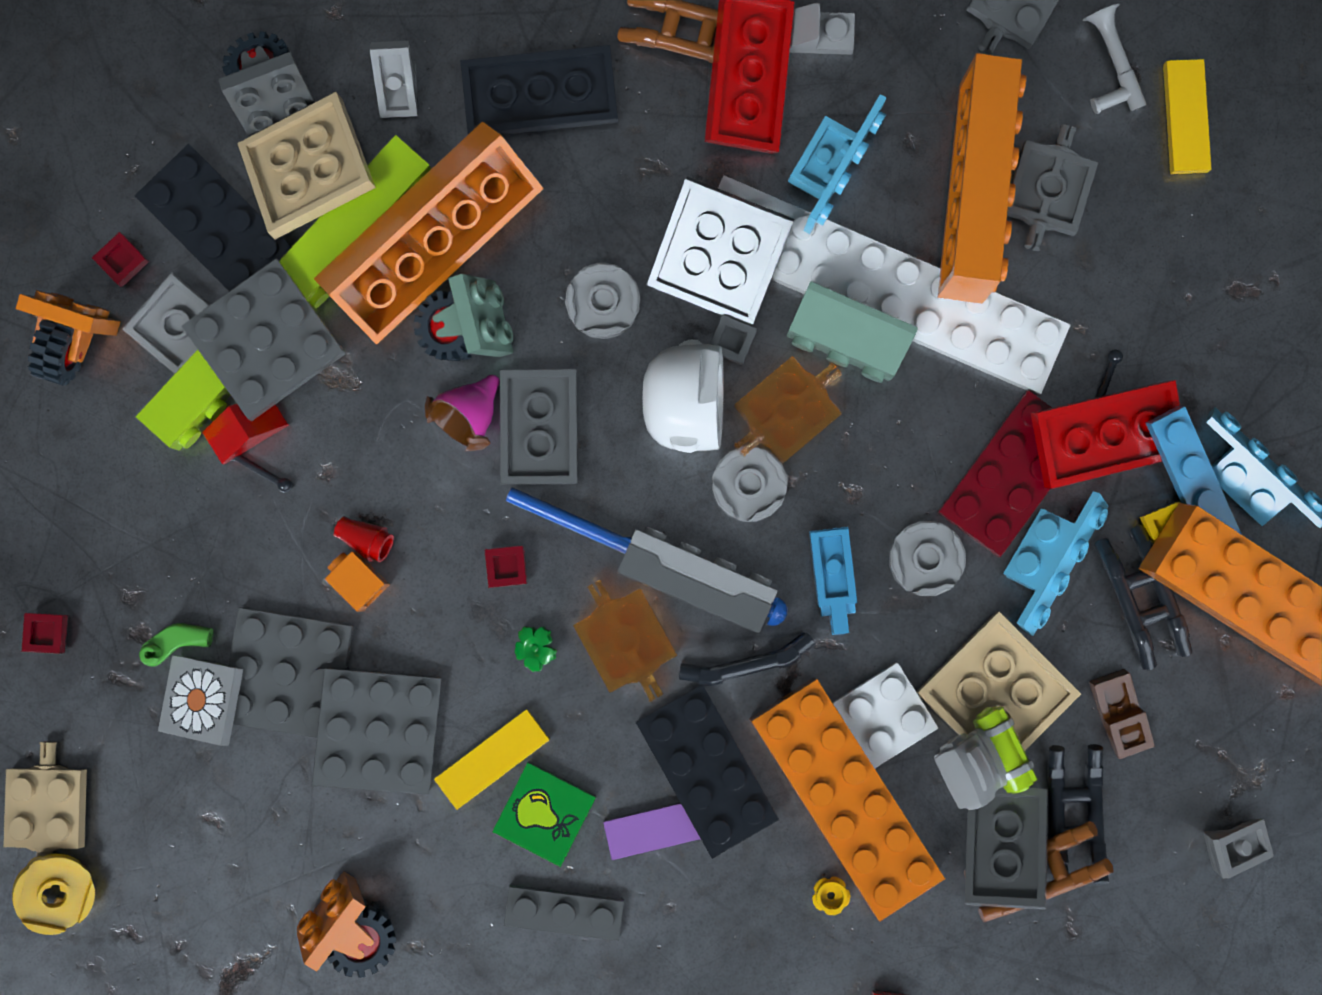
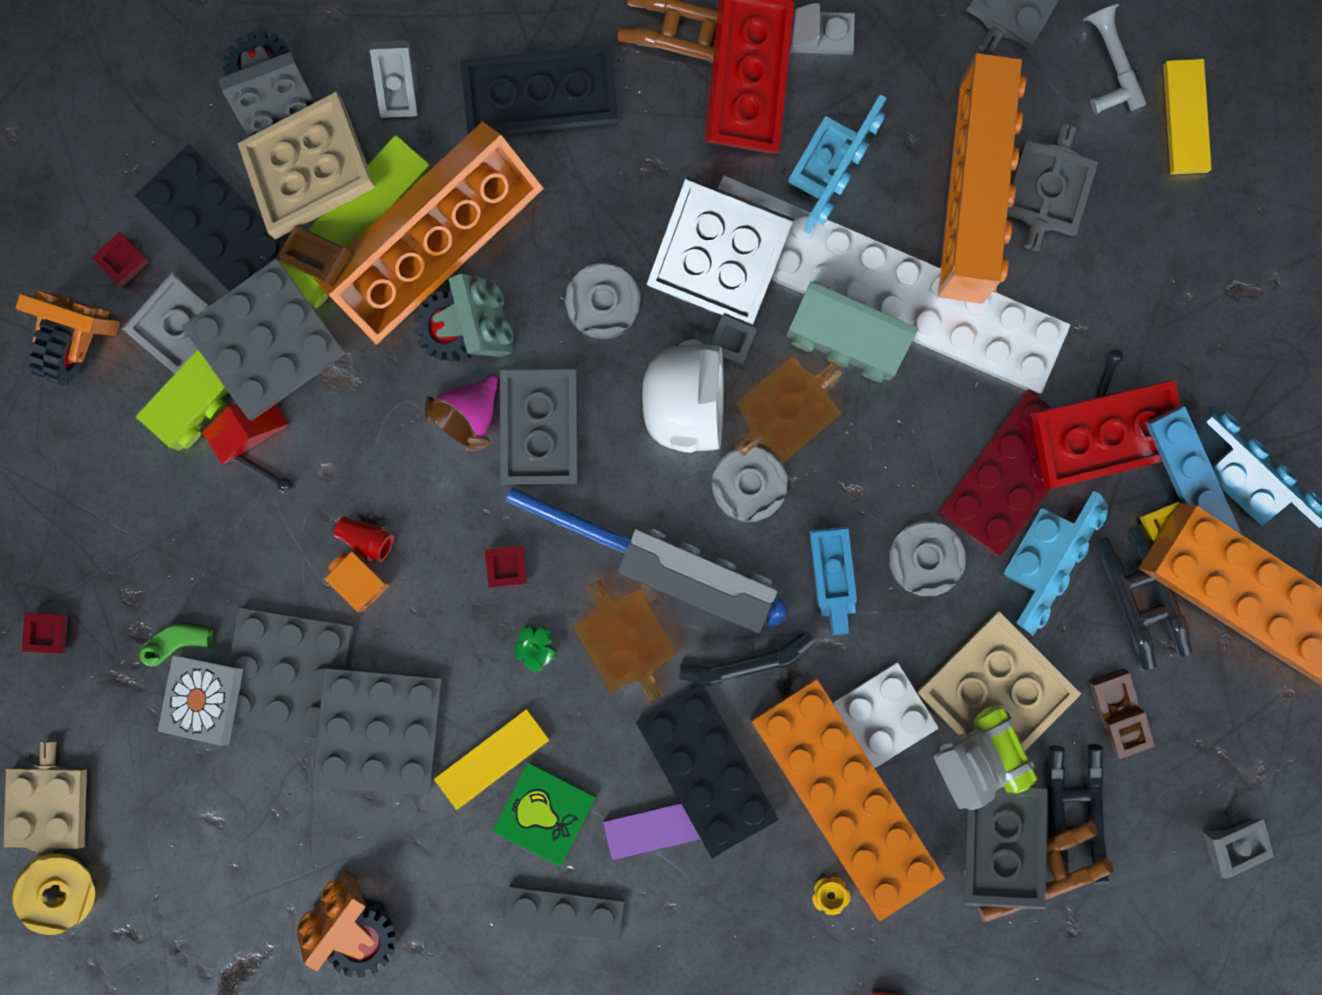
none -> reddish brown tile [277,225,352,287]

